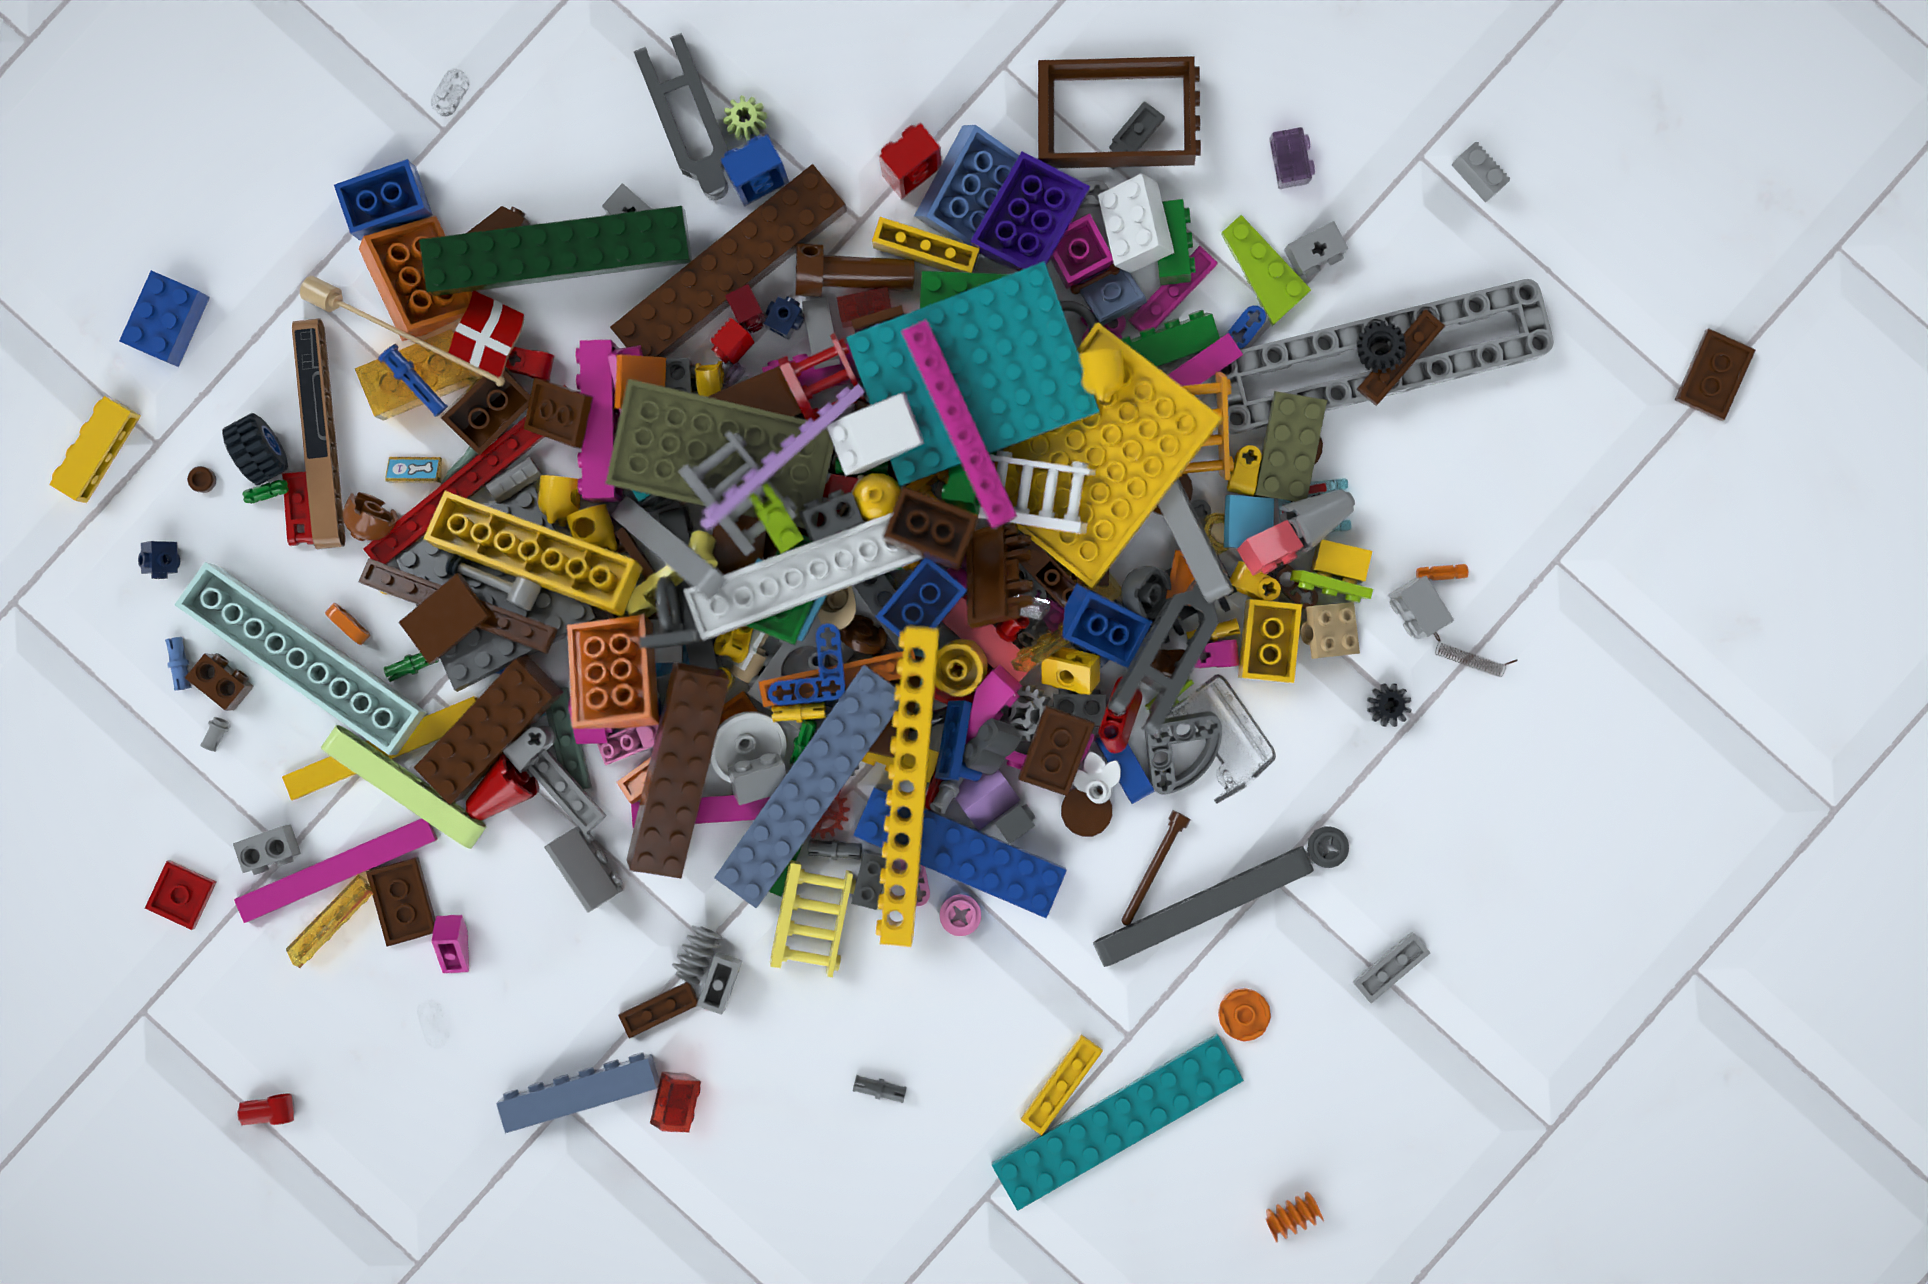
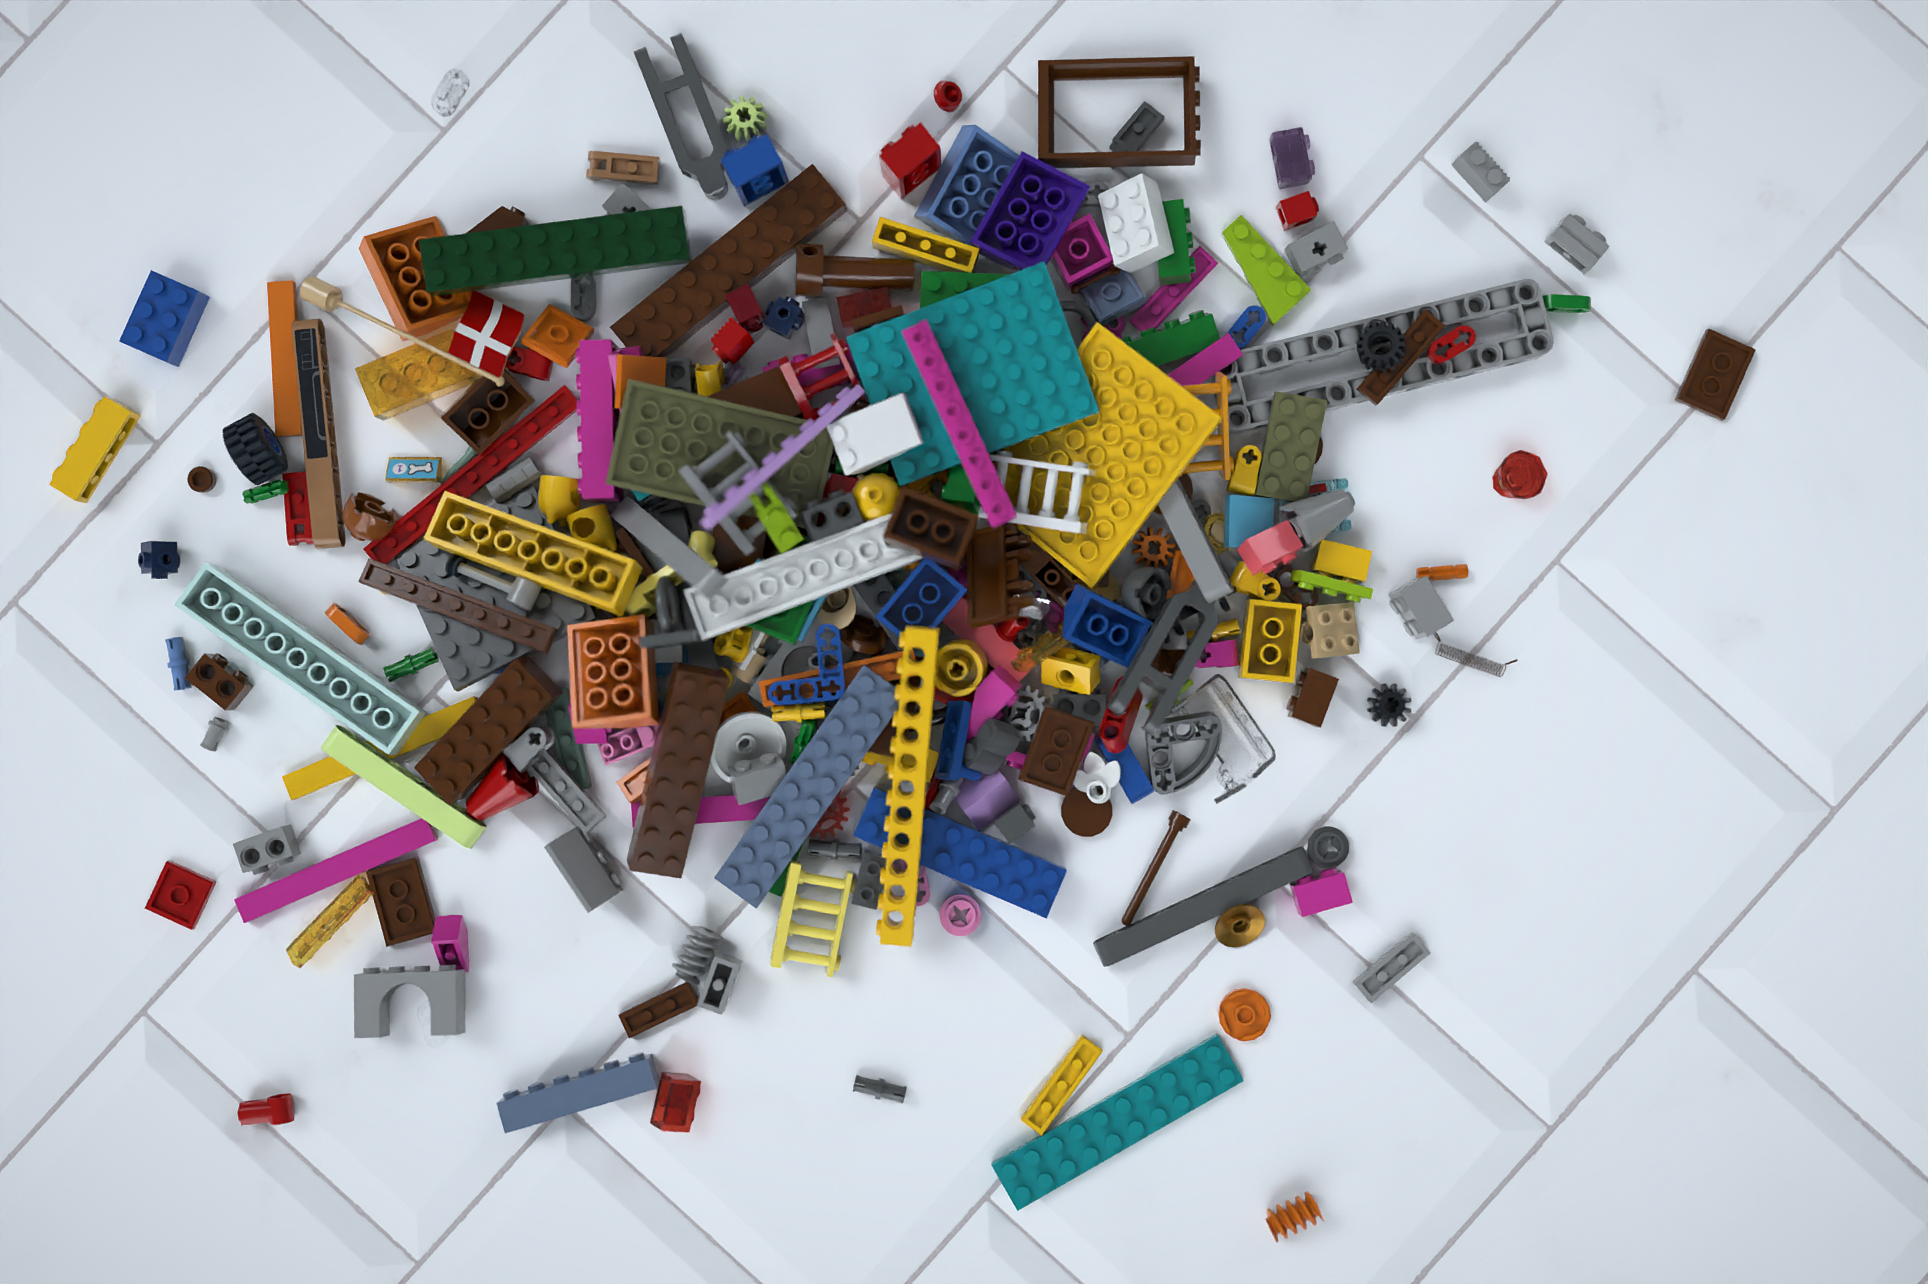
blue brick [334,159,433,241] -> none
blue pin [378,344,448,417] -> none
reddish brown tile [398,574,491,664] -> none
reddish brown plate [524,378,593,448] -> none
yellow piece [1079,349,1124,403] -> none
none -> orange tile [267,280,302,437]
none -> light grey arch [354,965,466,1038]
none -> orange tile [521,304,594,368]
none -> dark grey beam [570,276,596,322]
none -> medium nougat plate [586,151,661,185]
none -> red hat [933,81,962,112]
none -> orange gear [1131,527,1175,568]
none -> pearl gold dish [1214,904,1265,947]
none -> red brick [1276,191,1319,231]
none -> reddish brown piece [1286,668,1339,728]
none -> dark pink piece [1290,868,1353,917]
none -> red beam [1427,325,1476,364]
none -> clear red hat [1492,450,1548,499]
none -> green beam [1542,294,1591,313]
none -> light grey brick [1544,213,1610,274]

